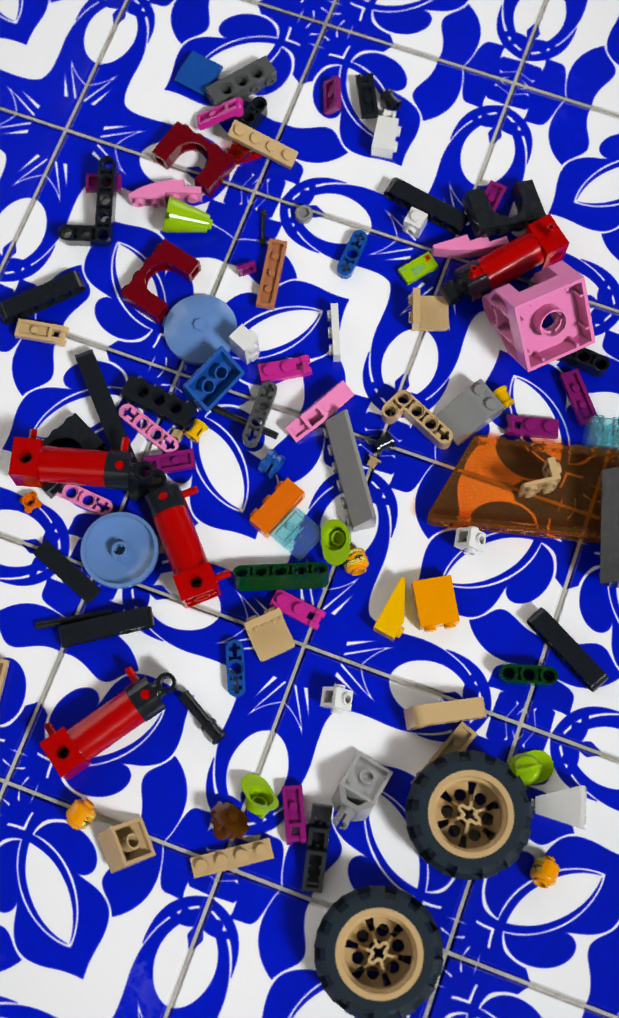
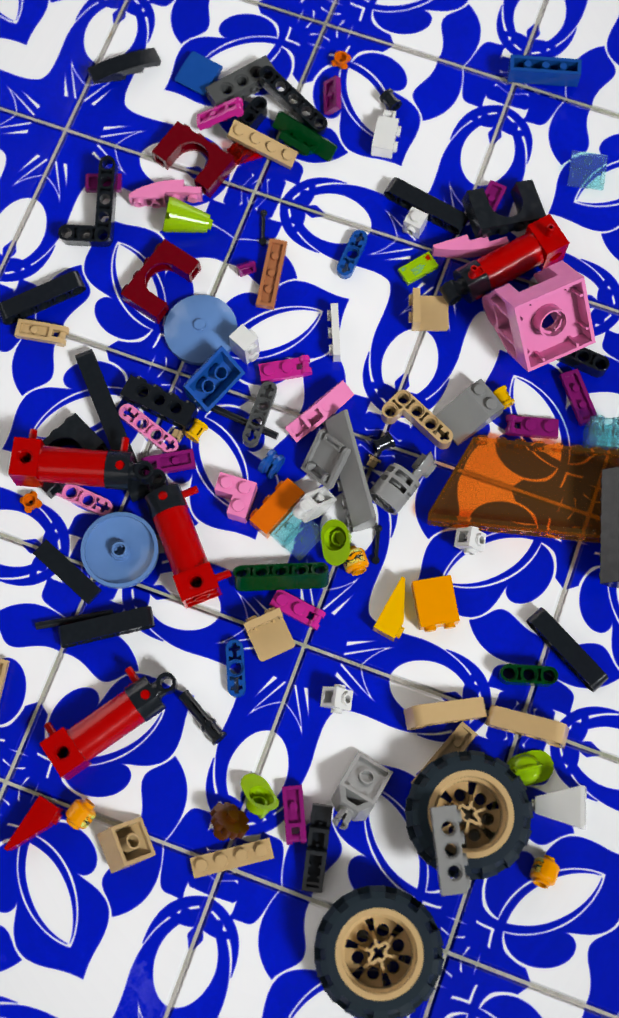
light grey tile [295,205,313,224] -> none
black plate [355,73,379,119] -> none
tan bracket [518,456,562,498] -> none
none -> red slope [4,795,63,851]
none -> black slope [87,47,161,84]
none -> bright pink brick [214,472,258,524]
none -> black beam [259,65,328,136]
none -> dark green bracket [273,111,338,162]
none -> white brick [293,486,337,523]
none -> light grey container [301,429,351,489]
none -> orange plate [331,51,351,70]
none -> light grey cylinder [369,451,437,515]
none -> black hinge [372,525,382,565]
none -> light grey brick [429,805,471,896]
none -> tan beam [486,705,569,749]
none -> blue brick [507,55,582,87]
none -> clear light blue slope [567,151,608,191]

